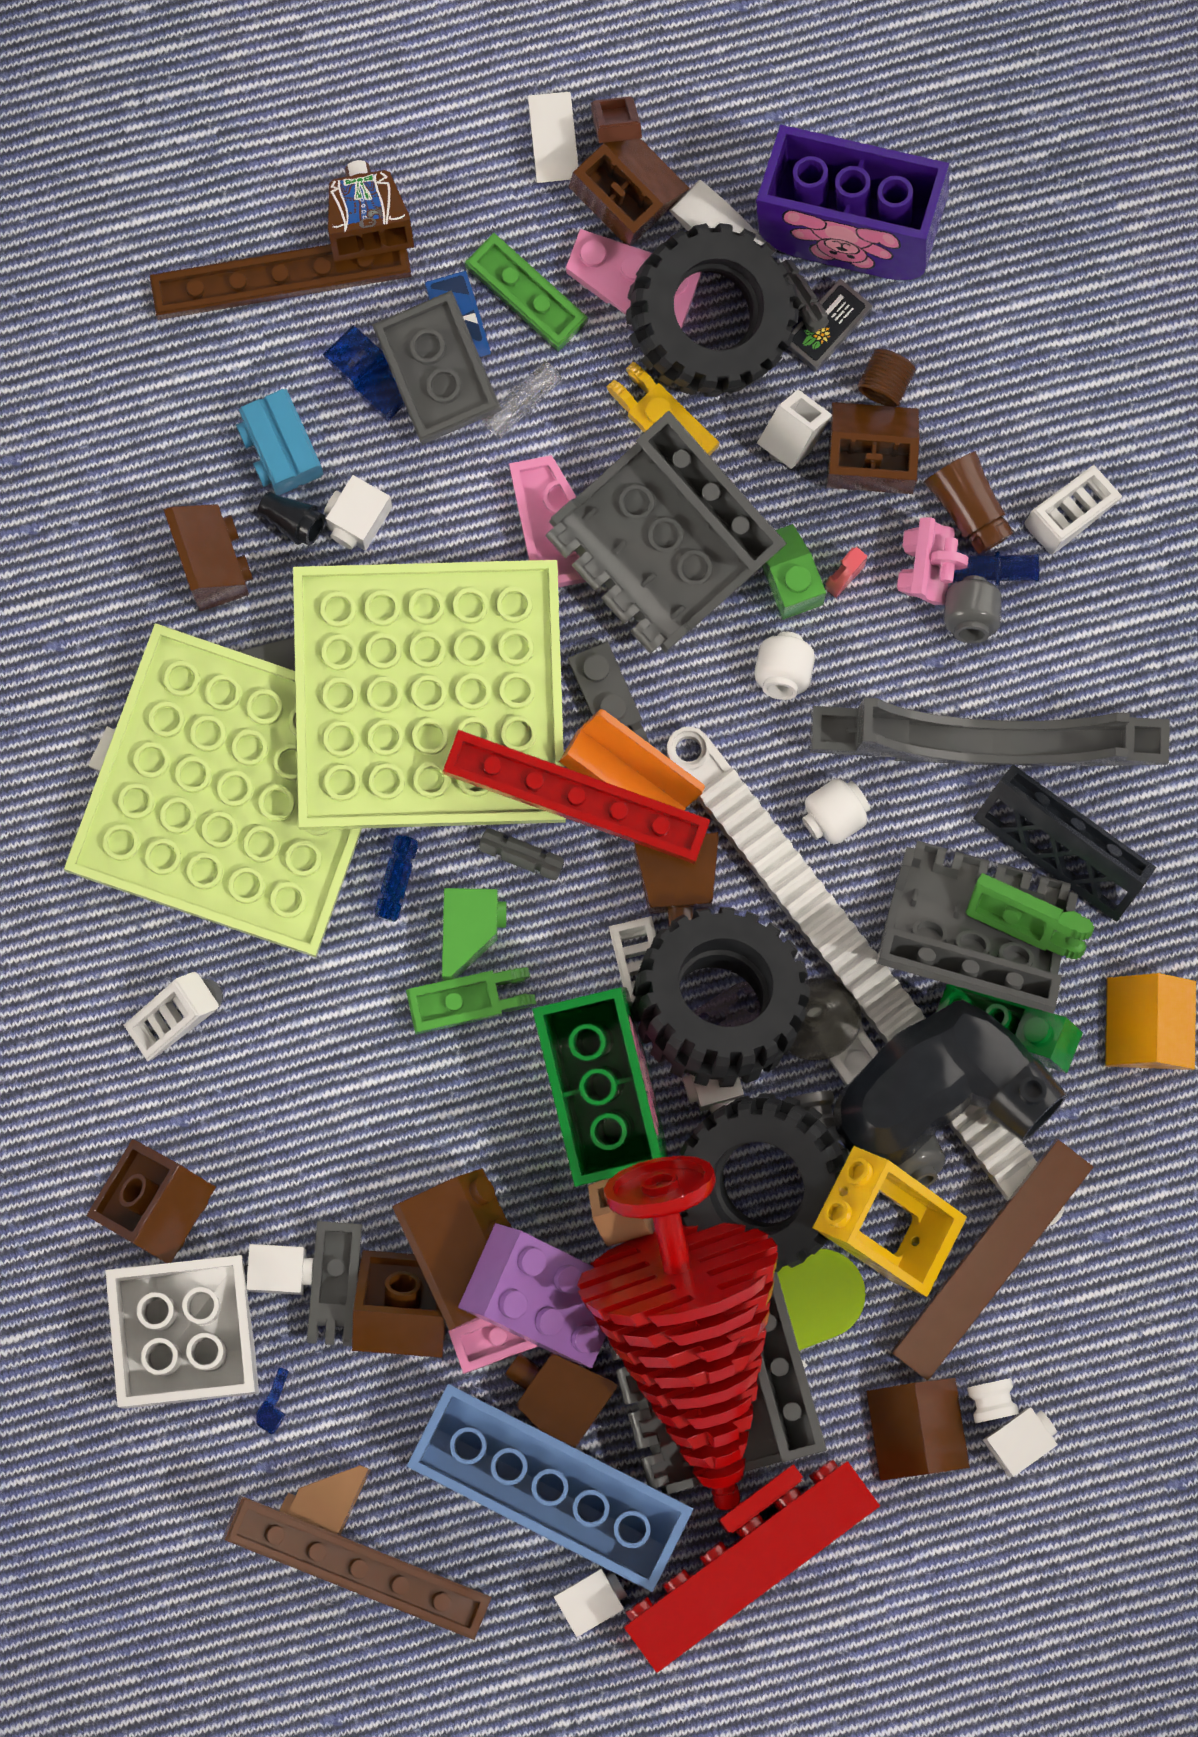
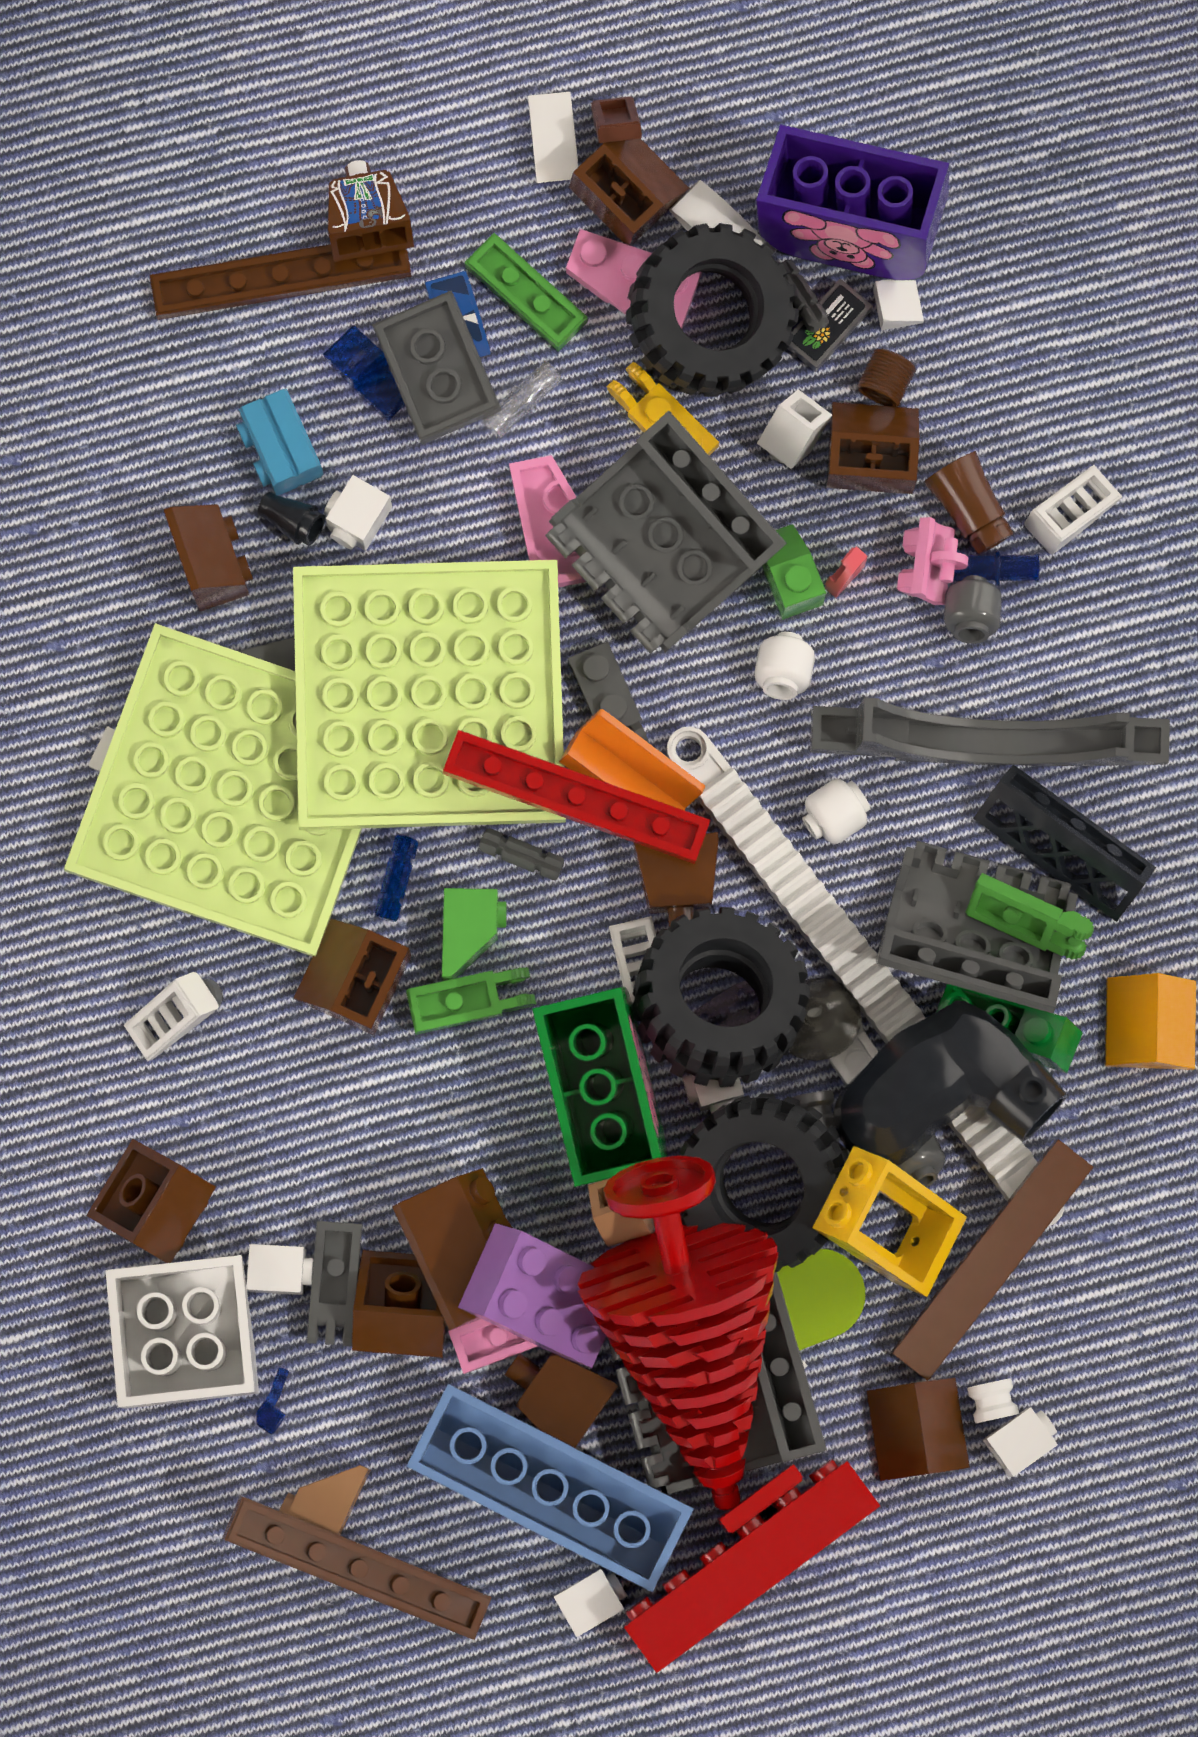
none -> reddish brown slope [293,918,412,1035]
none -> white slope [873,280,924,330]

